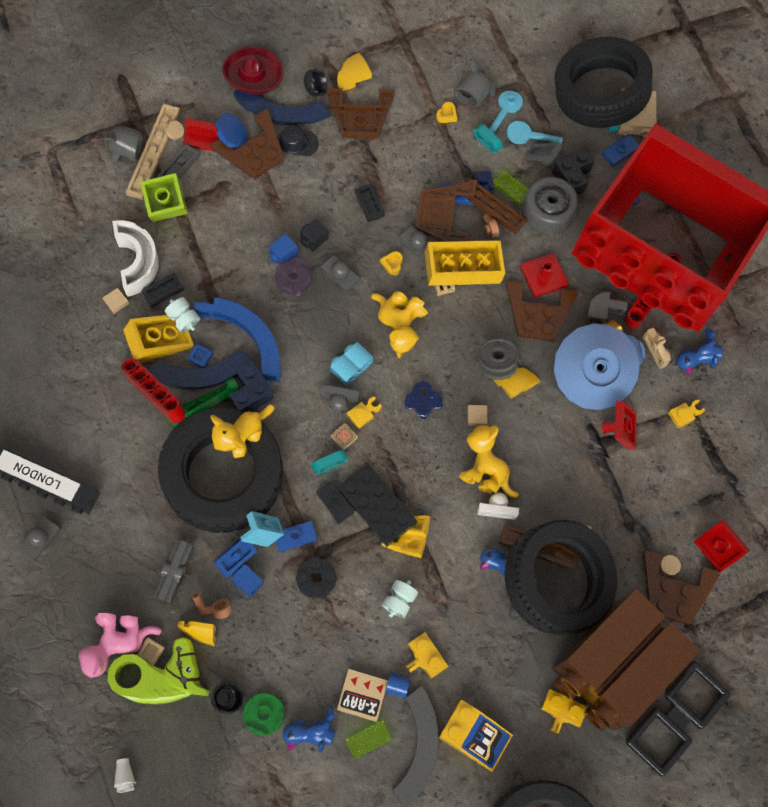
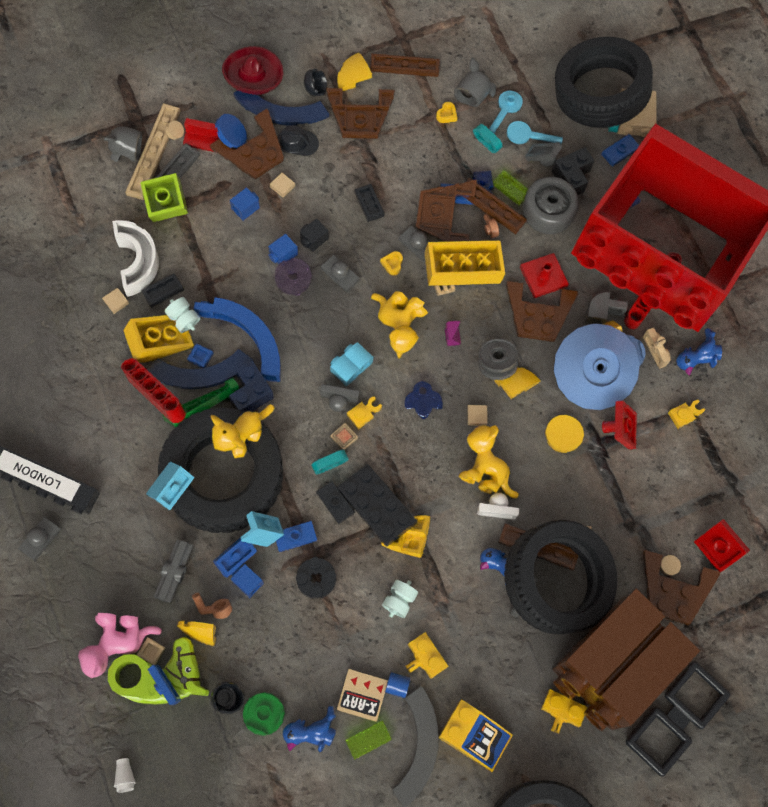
none -> medium azure panel [146,462,194,510]
none -> blue plate [147,665,181,705]
none -> blue brick [230,187,259,221]
none -> tan tile [270,173,295,198]
none -> reddish brown tile [370,53,440,77]
none -> magenta slope [445,321,461,346]
none -> yellow tile [545,415,584,453]

